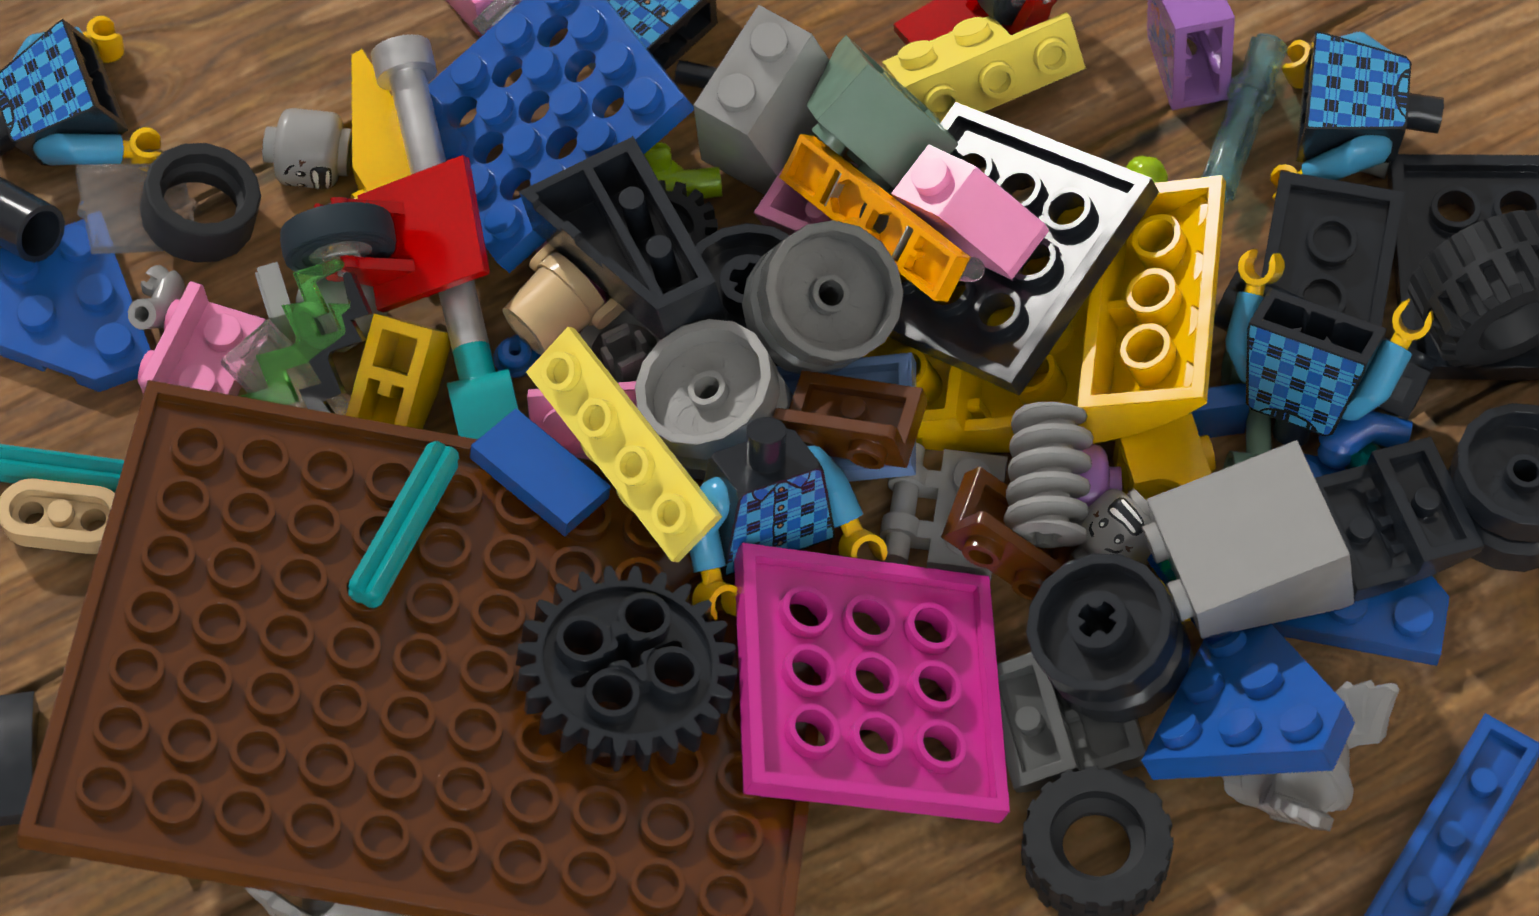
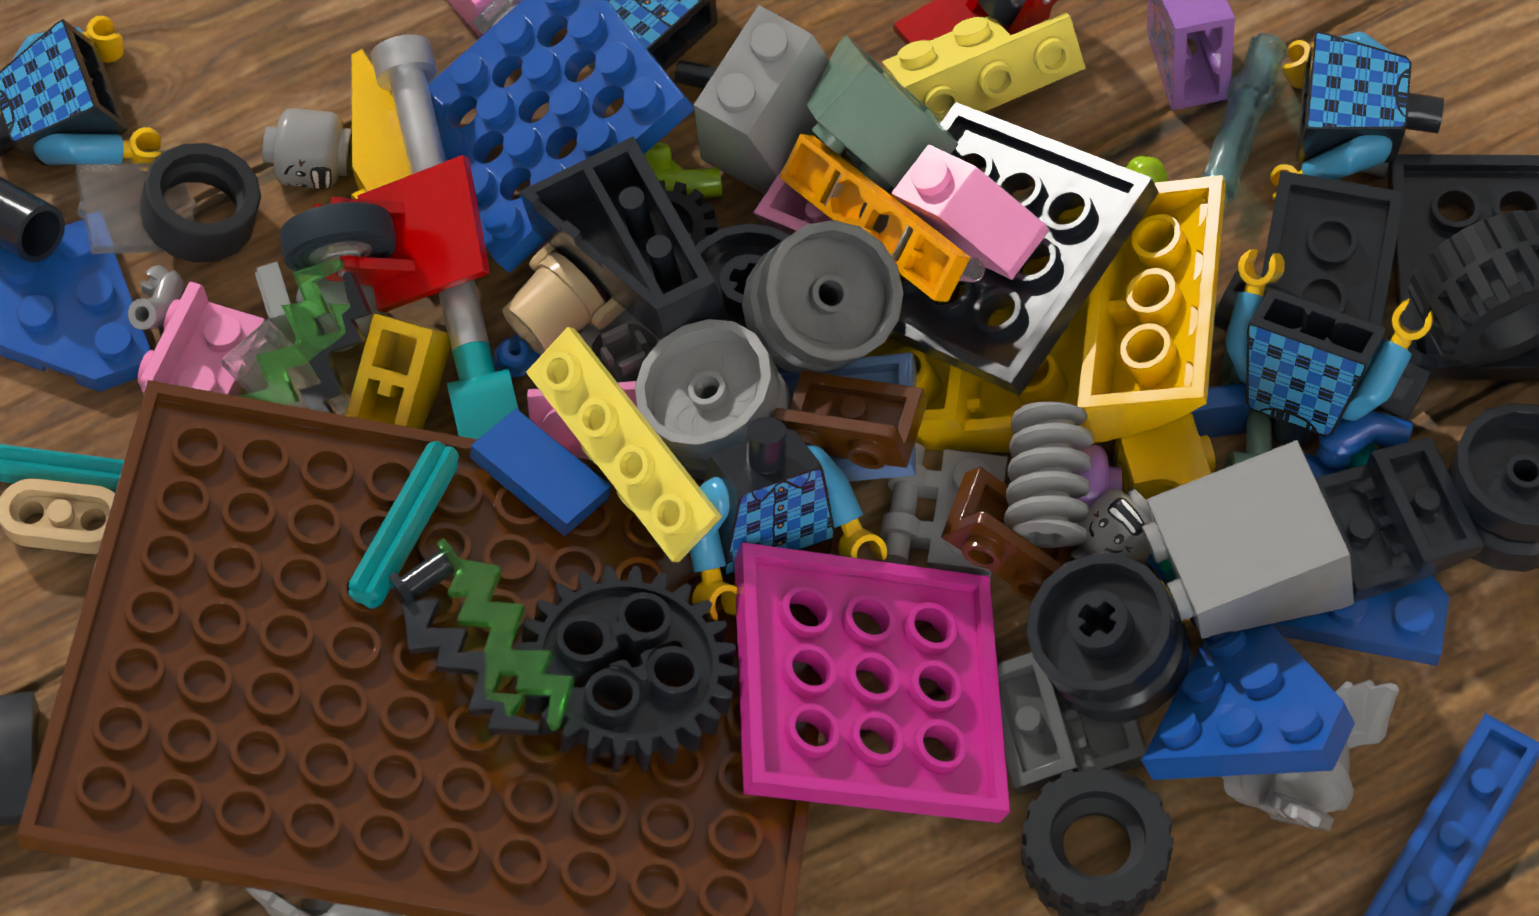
none -> piece [388,538,574,736]

